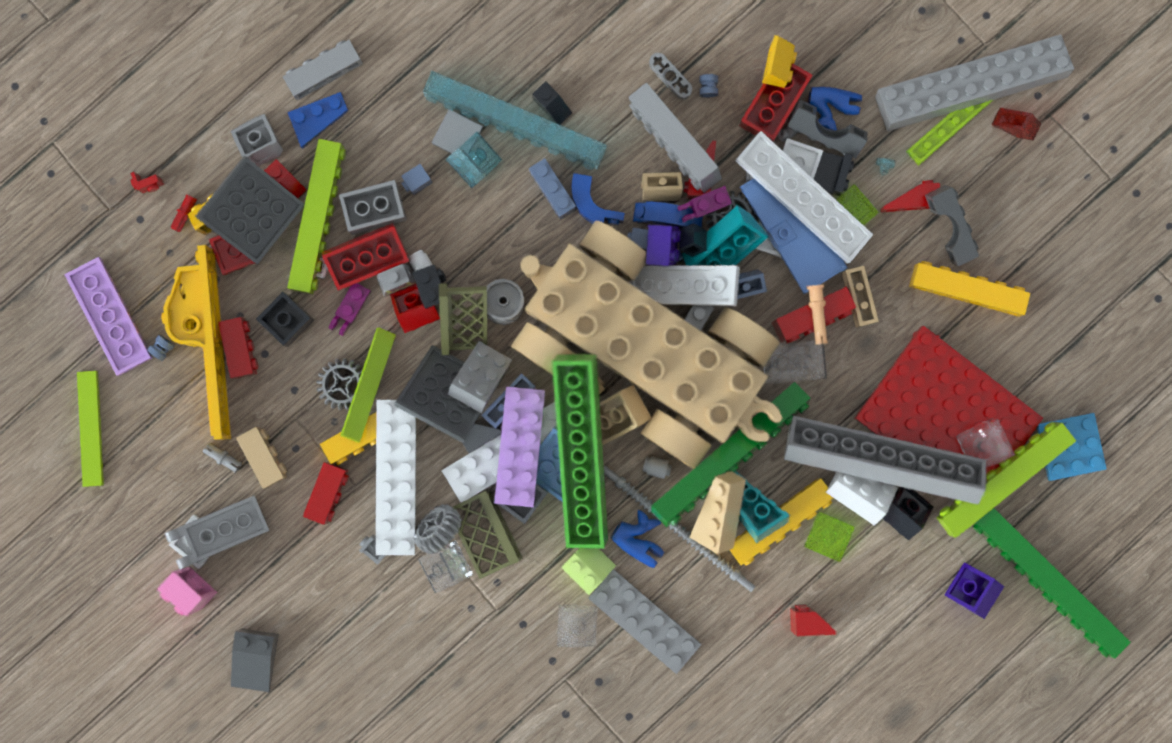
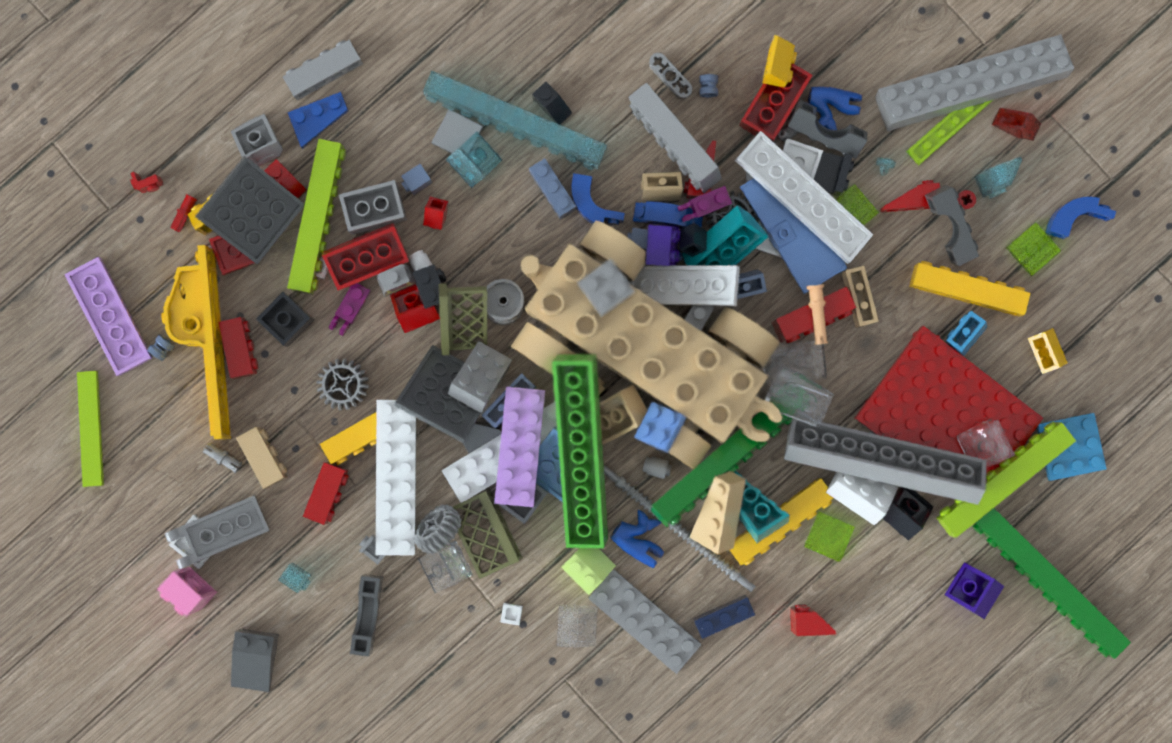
lime tile [340,328,396,443] -> none
none -> clear light blue brick [278,563,312,593]
none -> dark grey arch [350,574,383,657]
none -> red brick [423,196,449,230]
none -> white tile [500,603,523,625]
none -> light grey brick [578,259,635,317]
none -> medium blue plate [634,402,686,453]
none -> dark blue brick [693,595,755,639]
none -> clear slope [765,365,834,428]
none -> dark azure brick [946,311,988,356]
none -> red bush [957,190,976,210]
none -> clear light blue slope [975,157,1022,199]
none -> clear neon green tile [1006,222,1061,276]
none -> yellow brick [1028,328,1068,374]
none -> blue arch [1044,197,1116,239]

